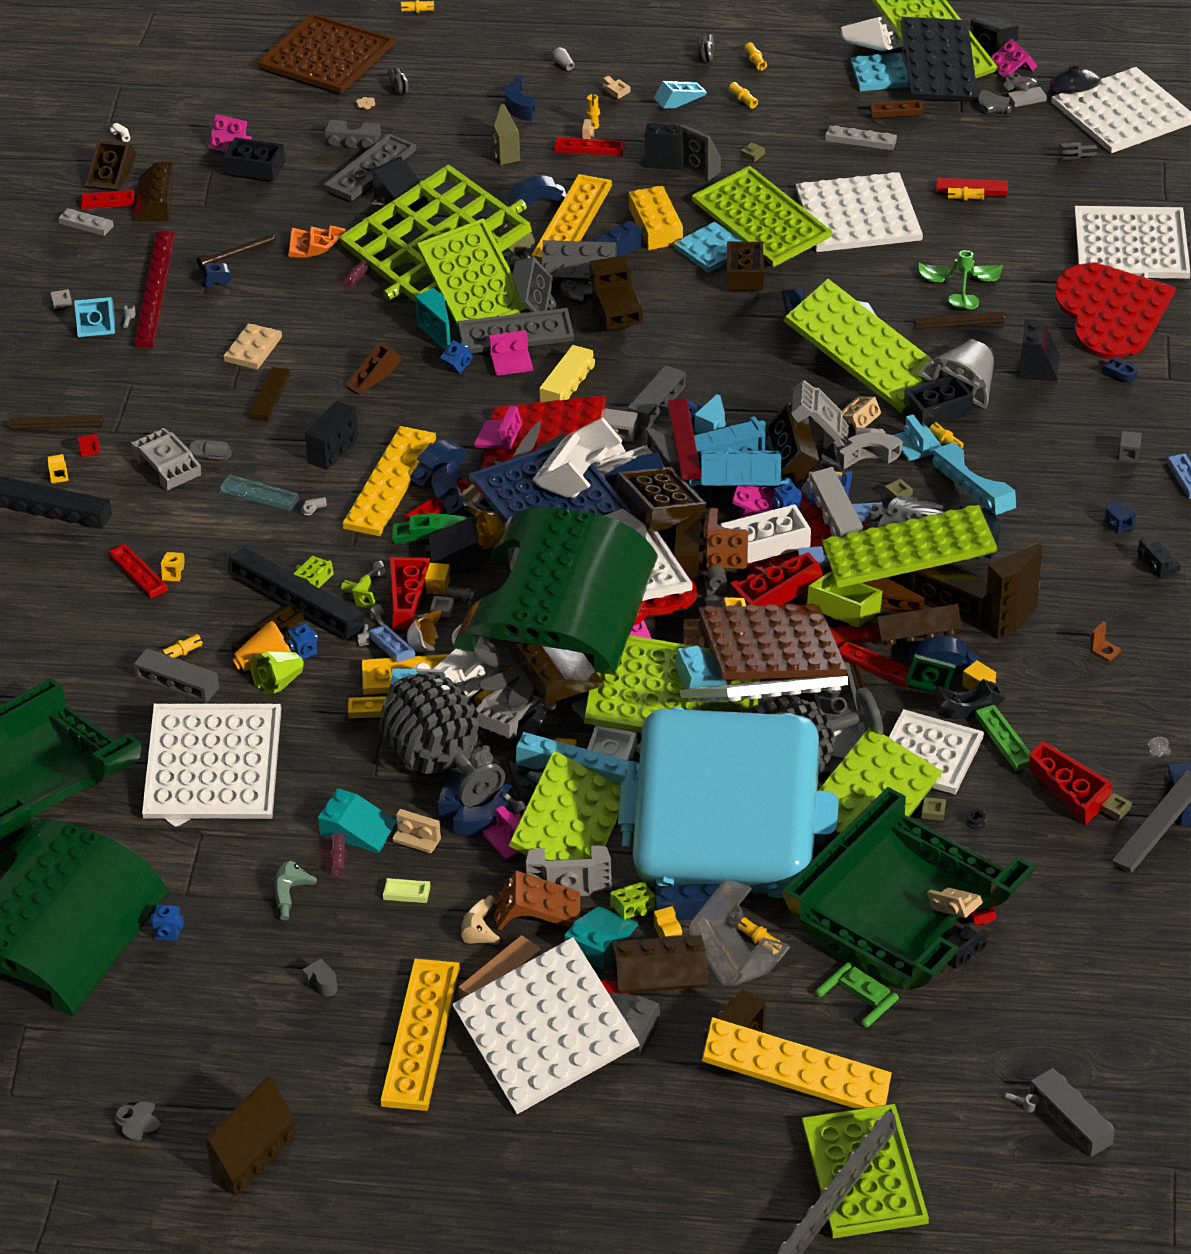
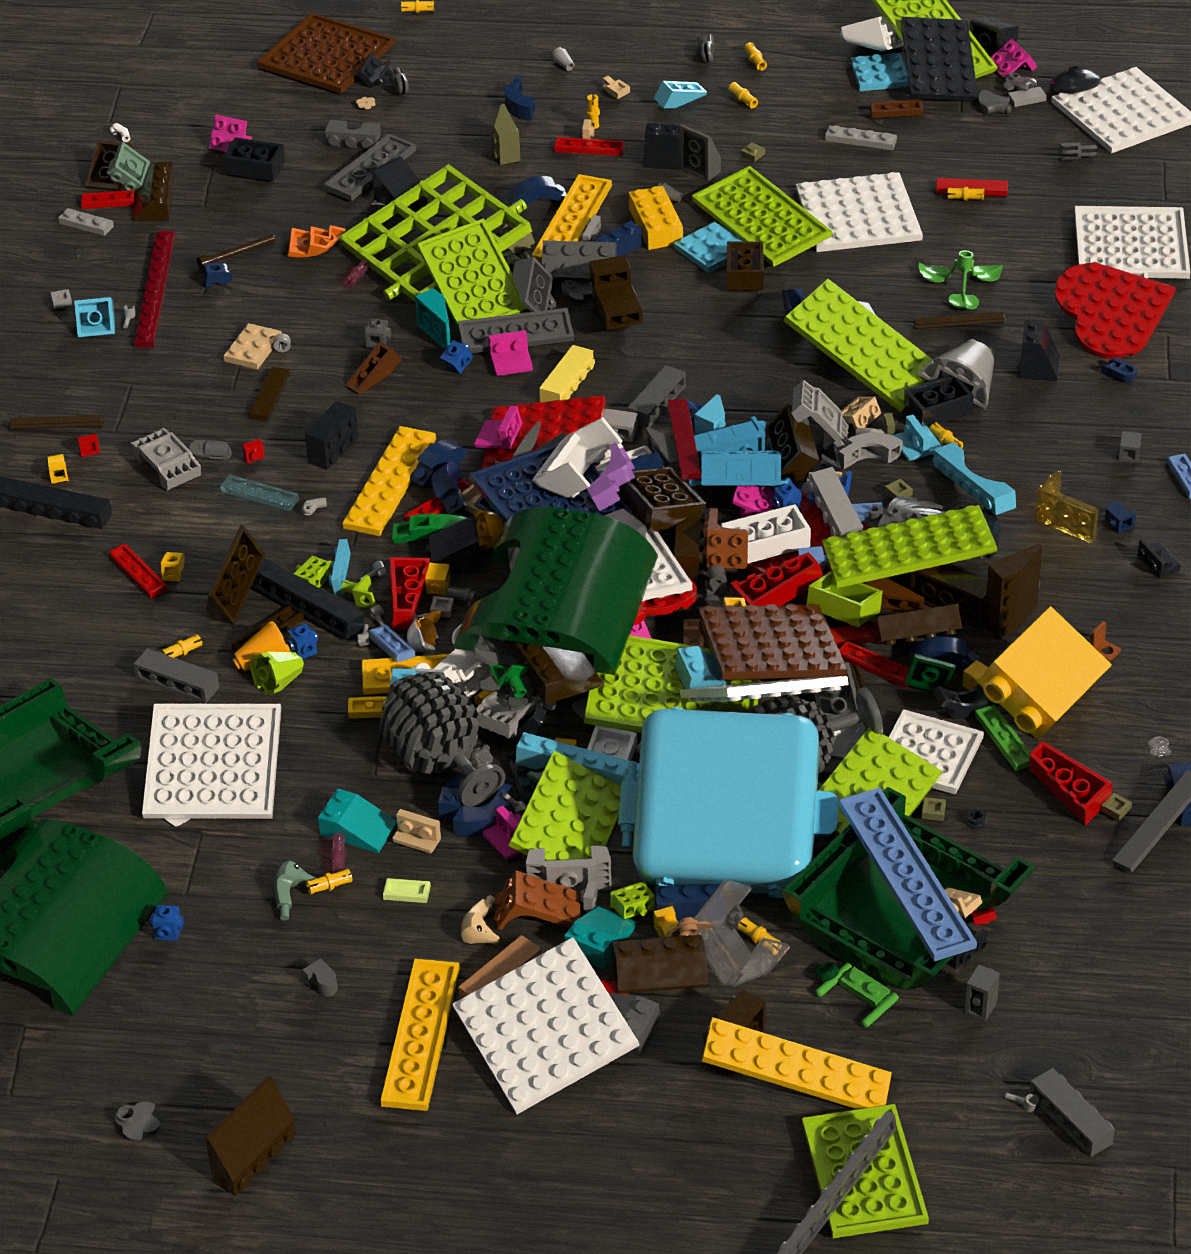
none -> sand green plate [107,142,150,192]
none -> dark brown slope [206,525,265,624]
none -> red plate [242,438,265,464]
none -> light grey bush [274,334,291,352]
none -> yellow pin [306,869,352,895]
none -> medium azure plate [329,539,351,595]
none -> black bracket [356,53,391,88]
none -> dark grey brick [364,319,391,348]
none -> green bracket [489,665,528,698]
none -> light grey plate [580,215,601,242]
none -> light grey plate [580,881,598,913]
none -> medium lavender arch [587,442,635,511]
none -> dark grey cone [658,183,683,203]
none -> medium nougat plate [667,917,712,937]
none -> dark green tile [815,962,839,982]
none -> medium blue plate [839,787,977,961]
none -> olive plate [884,413,898,435]
none -> dark grey brick [965,965,1000,1022]
none -> yellow brick [977,606,1112,740]
none -> clear yellow bracket [1035,470,1099,543]

